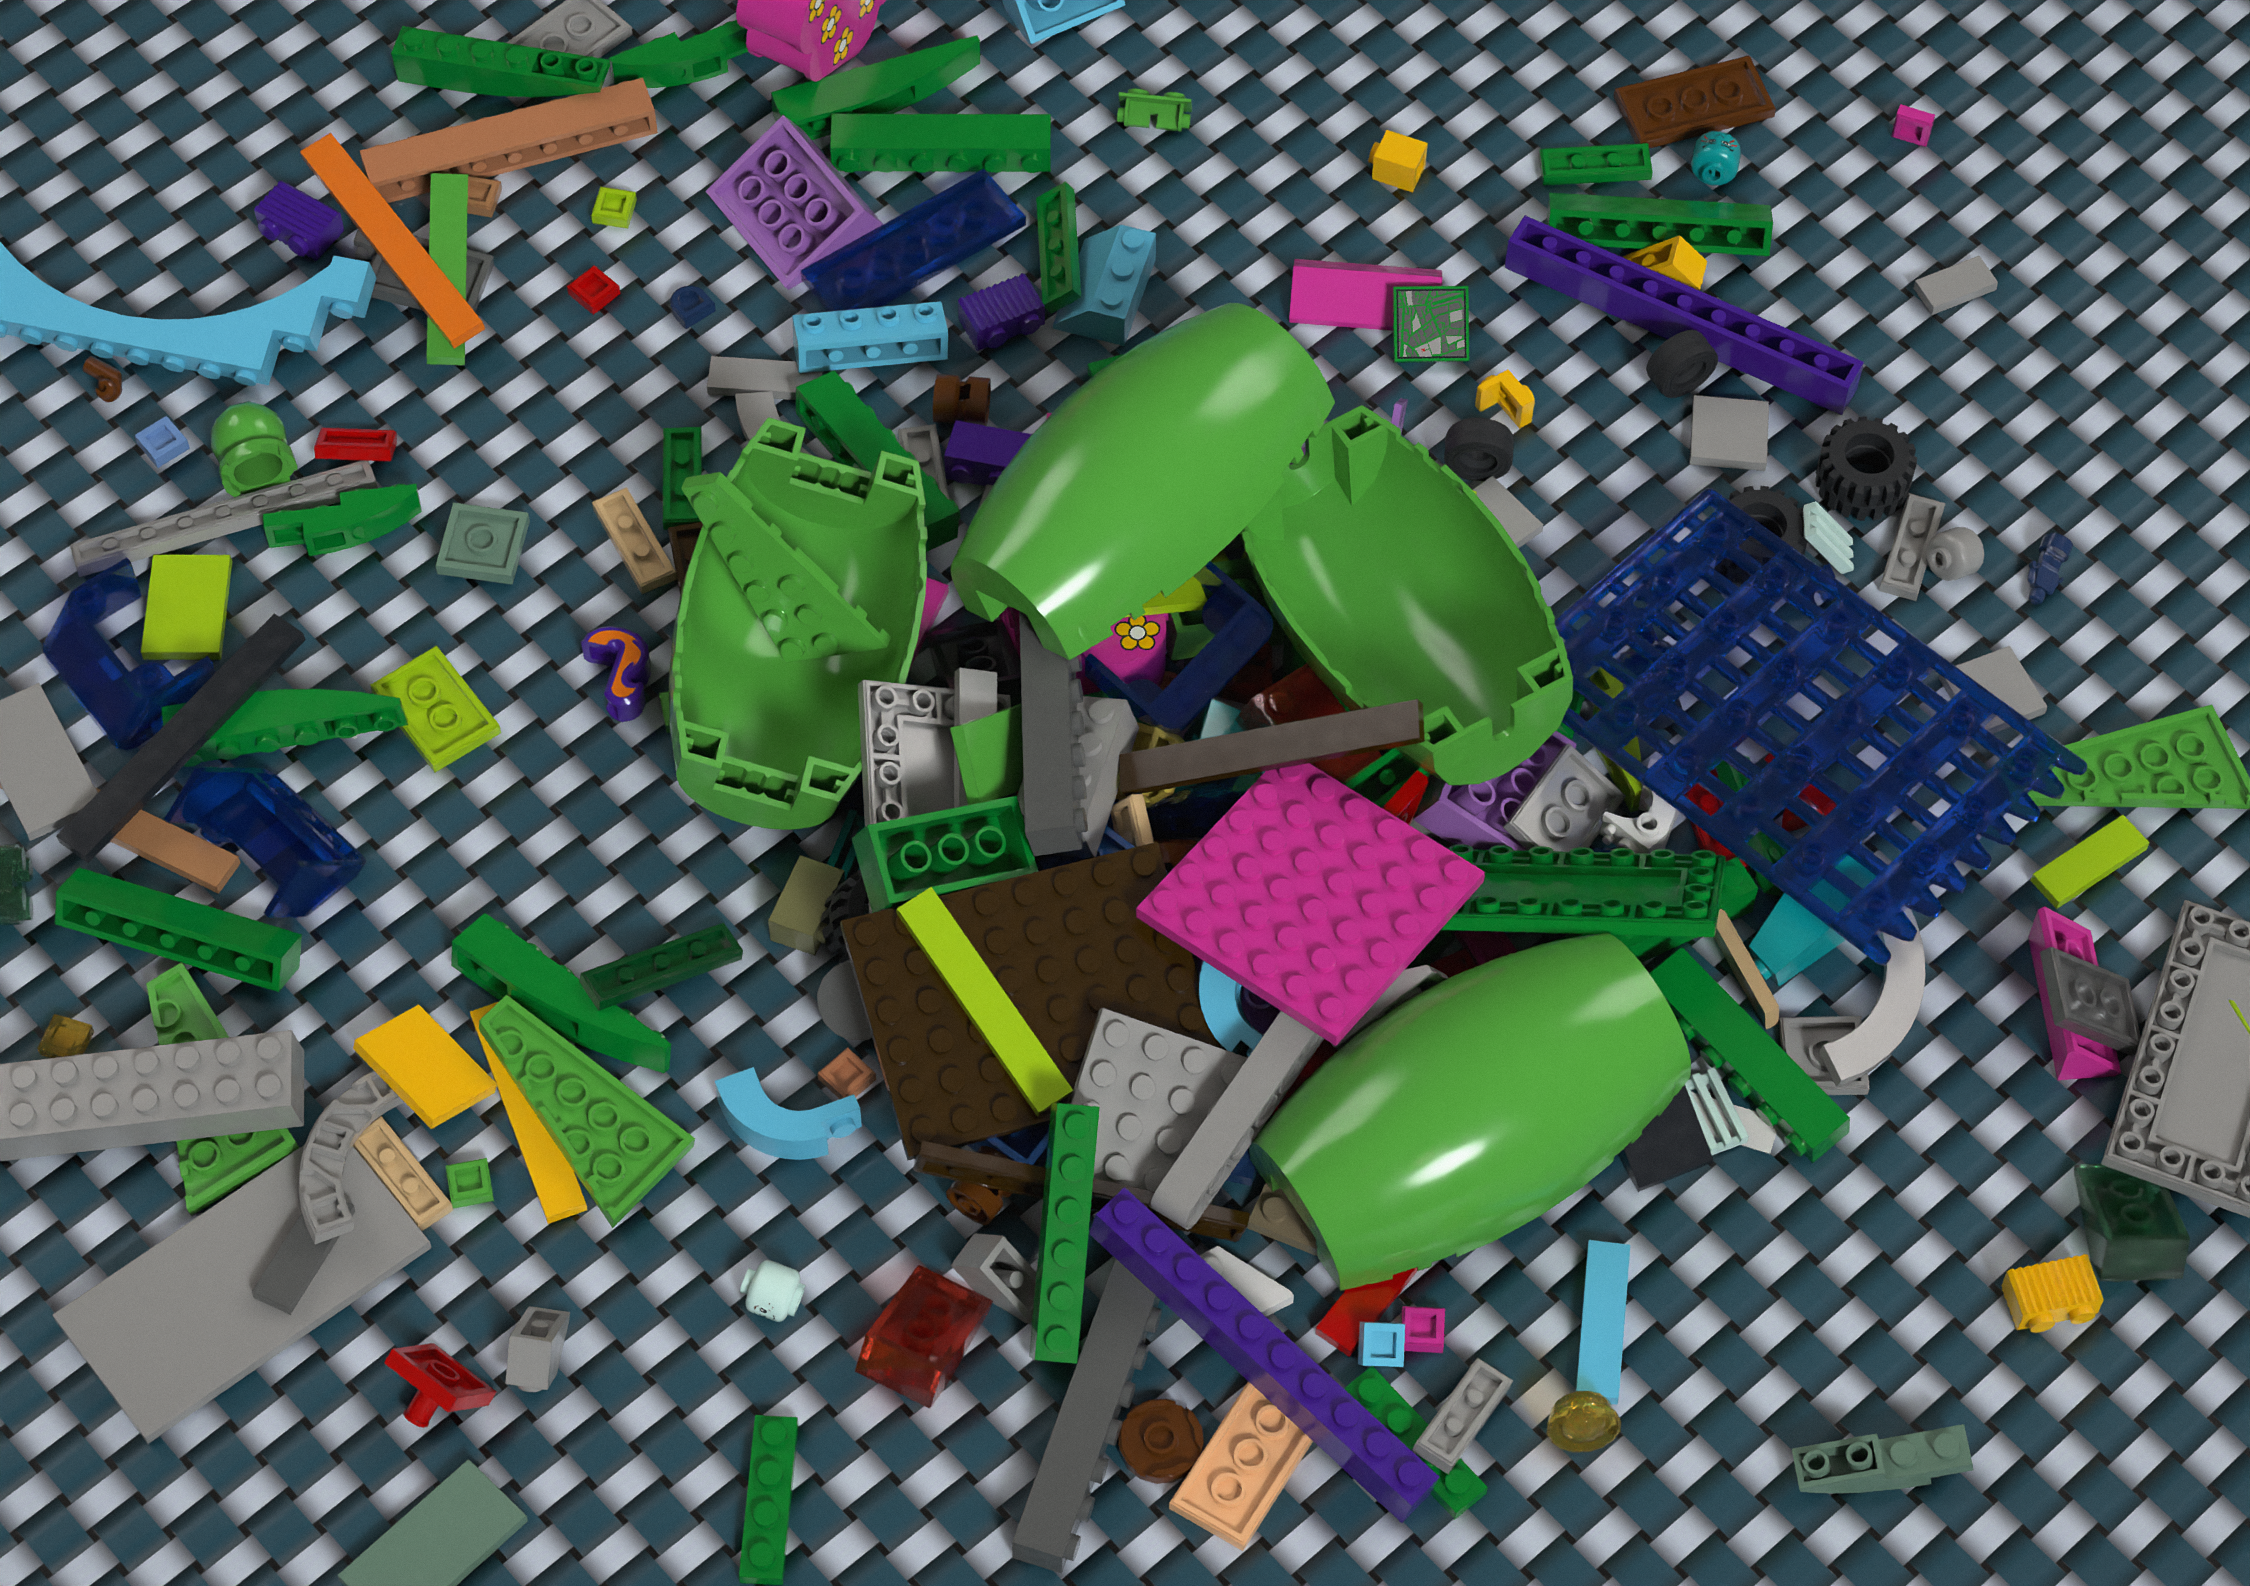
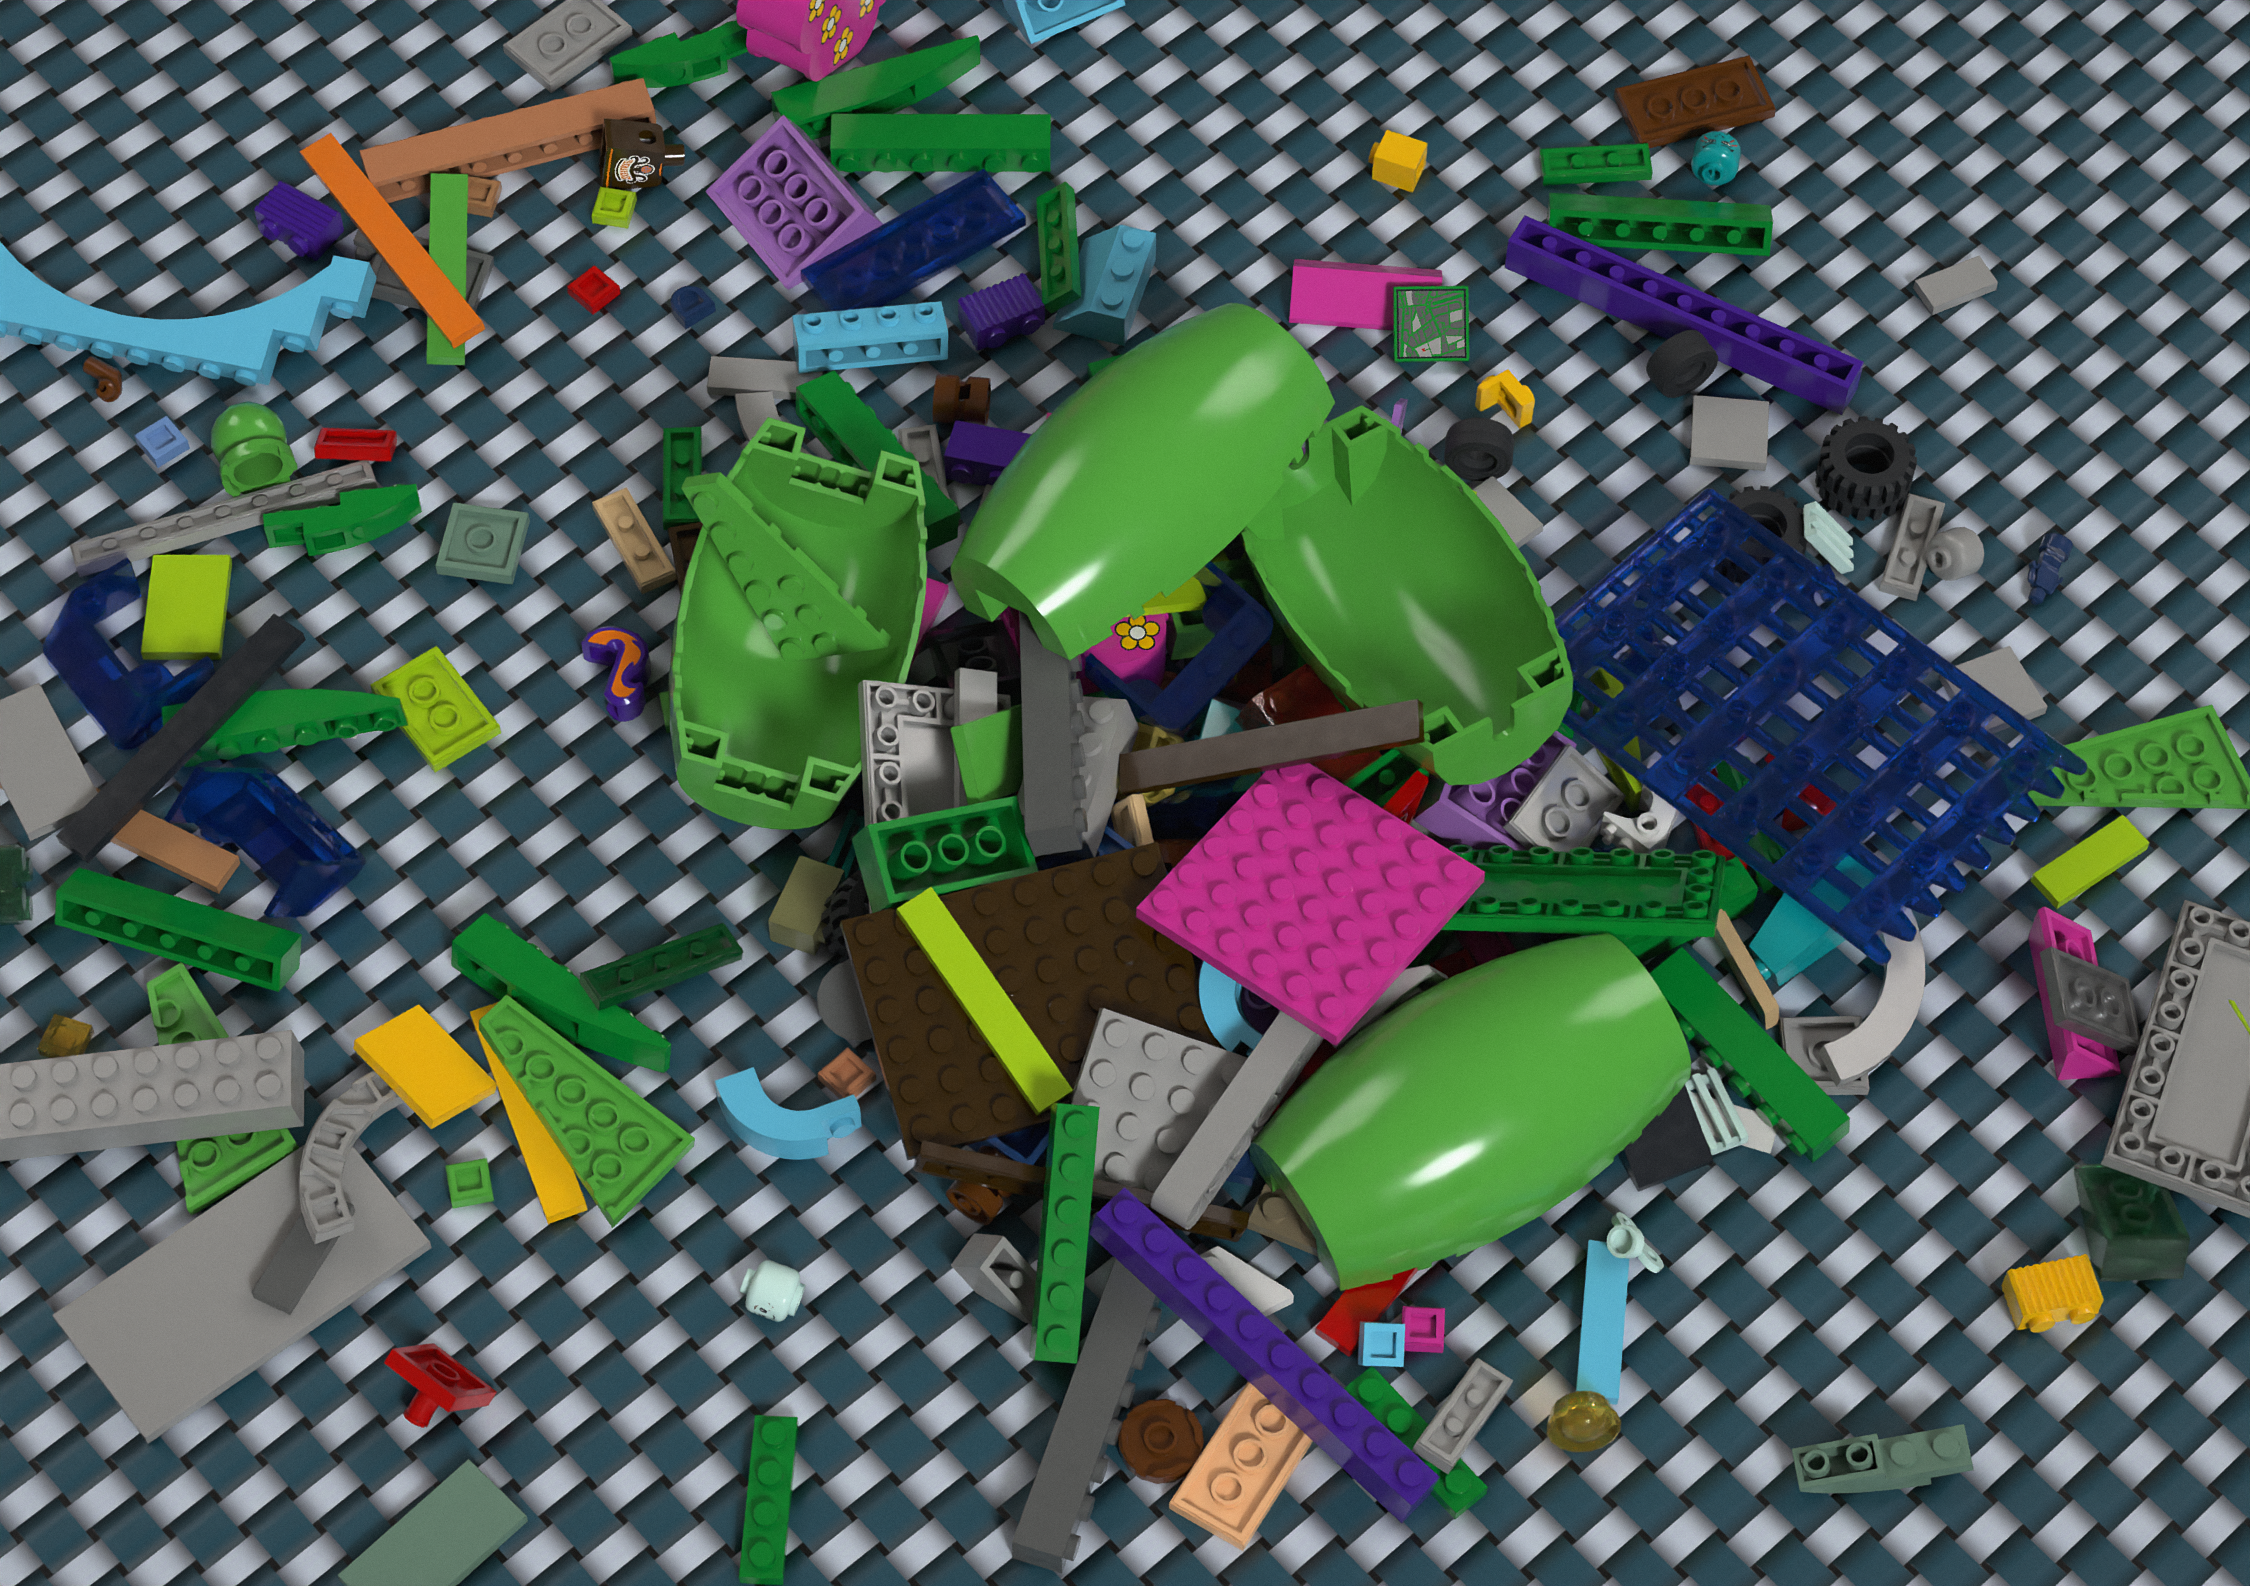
tan tile [353,1116,453,1231] -> none
green slope [391,26,611,97] -> none
light grey slope [505,1306,570,1392] -> none
clear red slope [855,1264,993,1408] -> none
bright green hinge [1117,89,1192,132] -> none
yellow slope [1623,235,1707,290] -> none
dark pink tile [1892,104,1935,147] -> none
none -> dark brown torso [598,119,685,190]
none -> light aqua piece [1607,1212,1664,1273]

